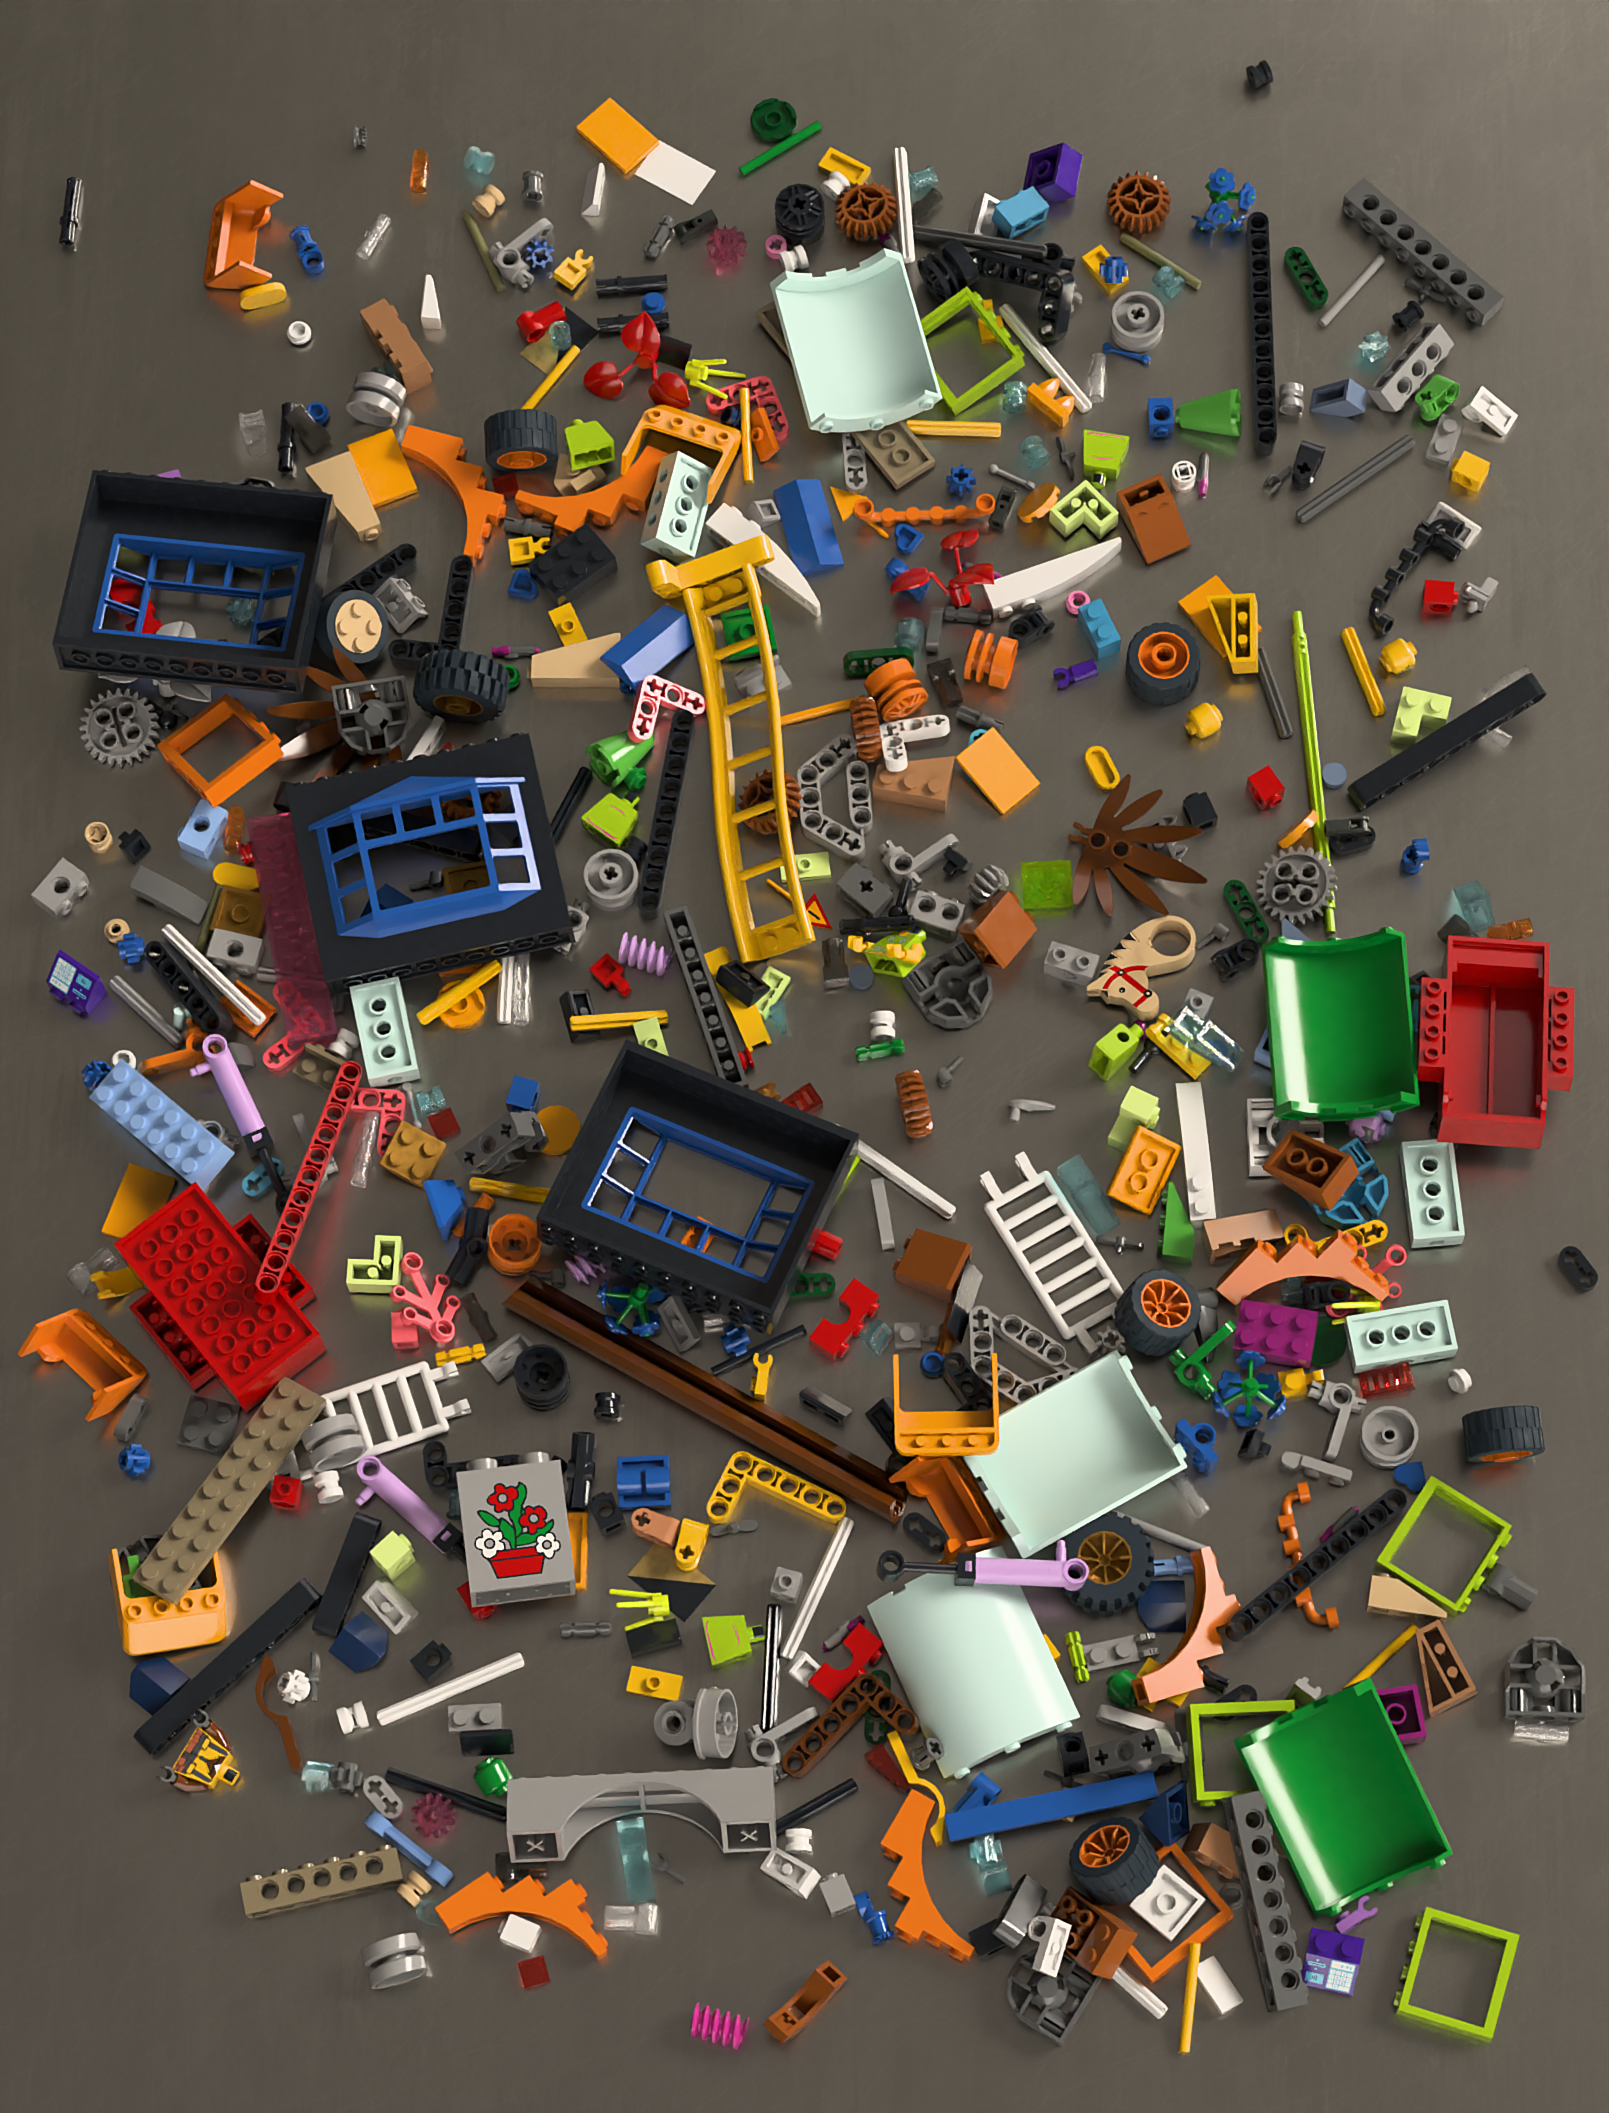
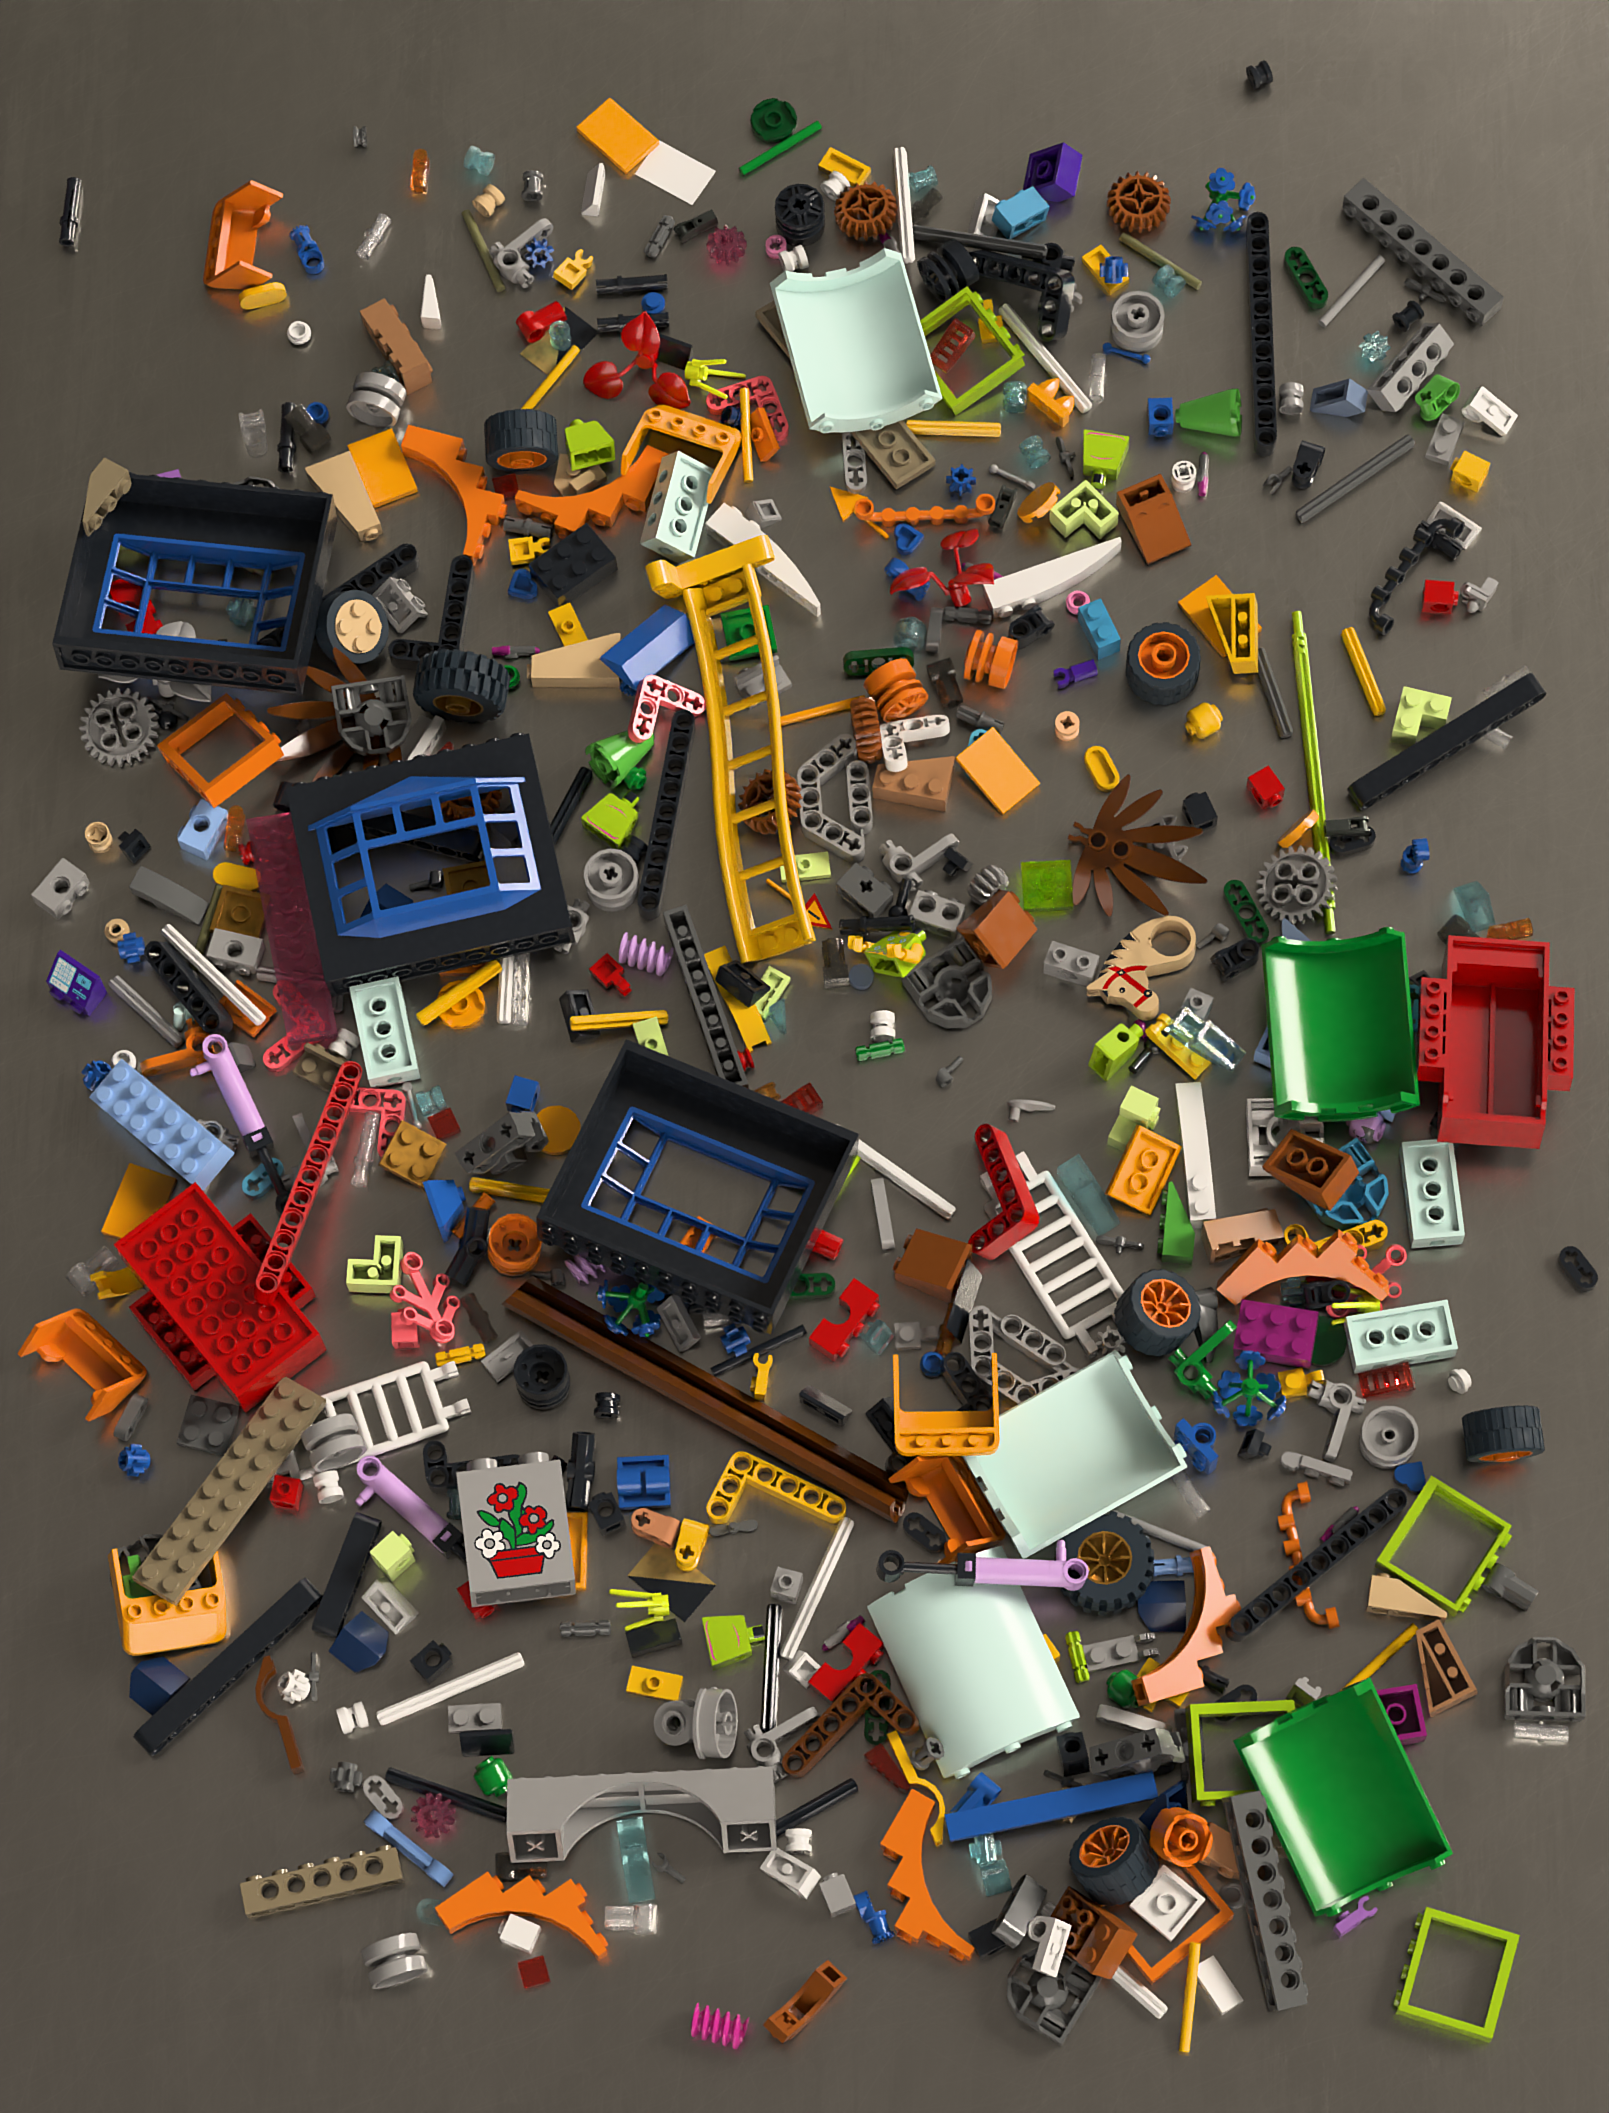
torso [156,1709,240,1792] -> none
clear light blue tile [302,1761,334,1792] -> none
tan wheel [395,1870,432,1908] -> none
blue slope [773,479,844,576] -> none
dark orange gear [895,1070,933,1138] -> none
dark purple slope [1301,1927,1365,1996] -> none
sand blue tile [1322,762,1347,789] -> none
yellow head [1379,638,1417,674] -> none
none -> dark tan slope [82,457,132,536]
none -> clear red slope [930,318,976,374]
none -> red beam [968,1123,1040,1260]
none -> light nougat wheel [1055,711,1079,741]
none -> orange brick [1149,1807,1213,1867]

